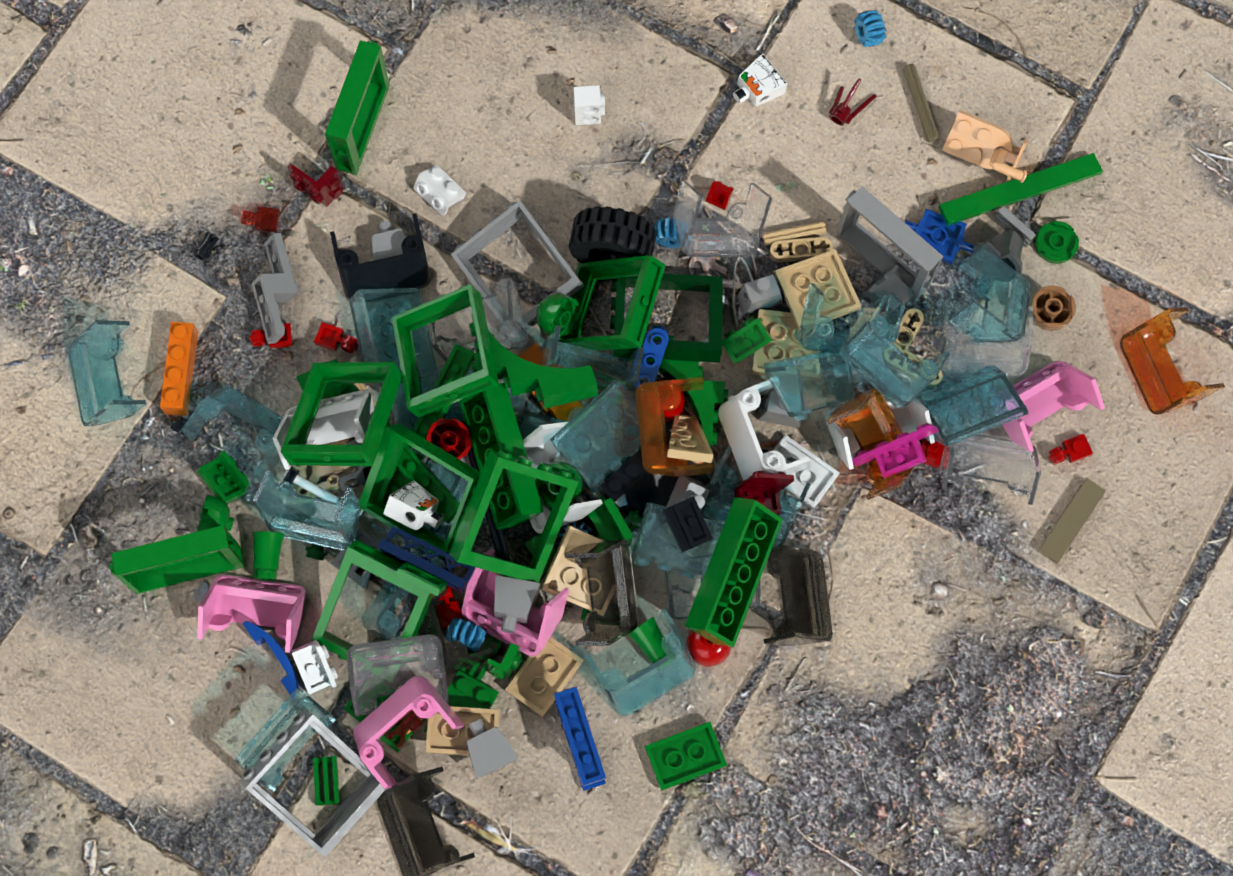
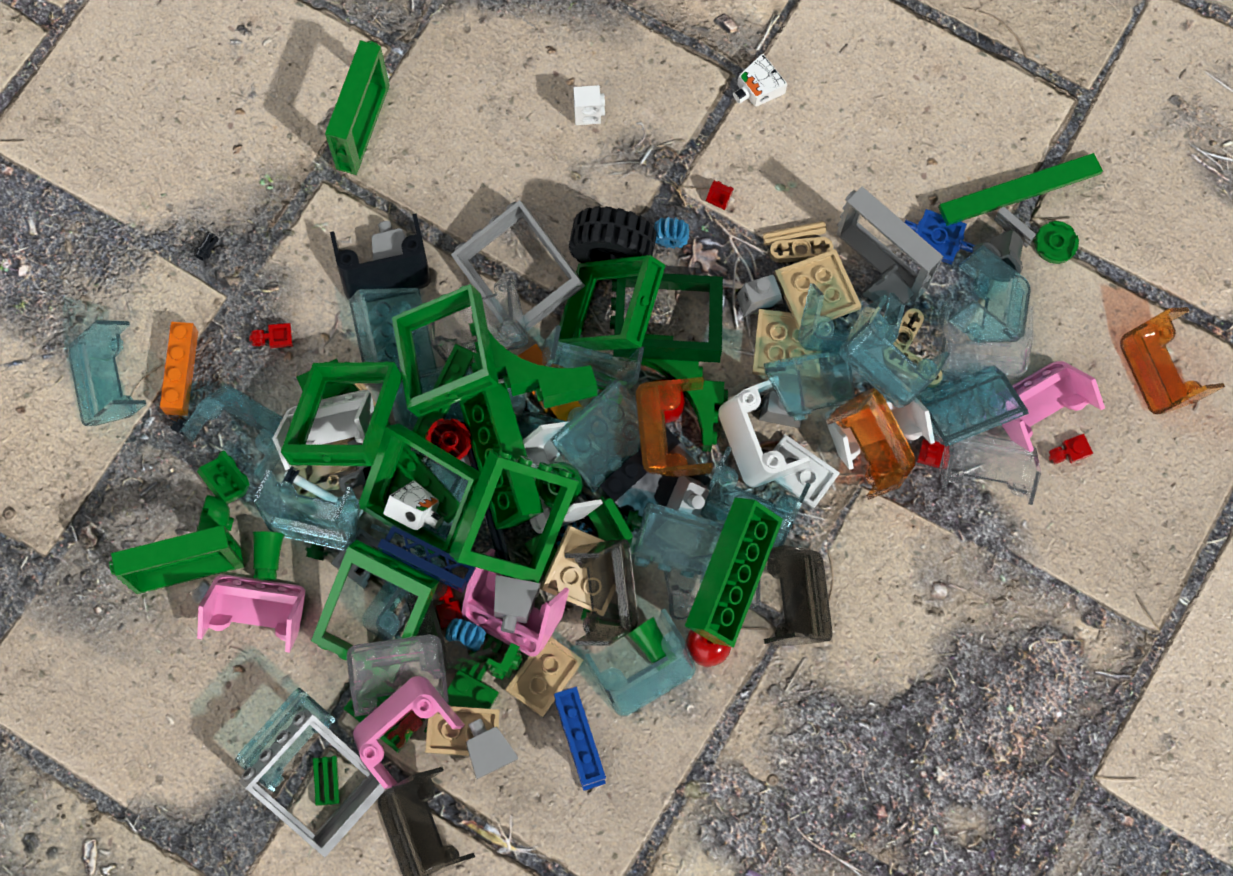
clear red plate [240,206,280,232] -> none
blue slope [242,621,300,703] -> none
light grey bracket [251,233,297,344] -> none
dark red bracket [287,163,343,207] -> none
white bracket [291,640,338,694] -> none
red plate [314,322,359,353] -> none
green tile [395,562,447,596] -> none
white bracket [413,165,466,216] -> none
green cylinder [536,293,579,340] -> none
blue plate [632,325,669,390] -> none
green plate [644,721,727,791] -> none
black plate [662,496,713,553] -> none
tan wing [667,414,713,464] -> none
clear windscreen [673,181,772,257] -> none
green bracket [722,316,773,364] -> none
dark red bracket [734,471,794,516] -> none
dark red plant [829,78,876,126] -> none
dark pink bracket [852,423,939,478] -> none
dark azure gear [854,10,887,47] -> none
dark tan axle [903,64,939,142] -> none
light nougat plate [942,110,1028,183] -> none
medium nougat cylinder [1030,285,1076,331] -> none
dark tan tile [1038,478,1106,564] -> none

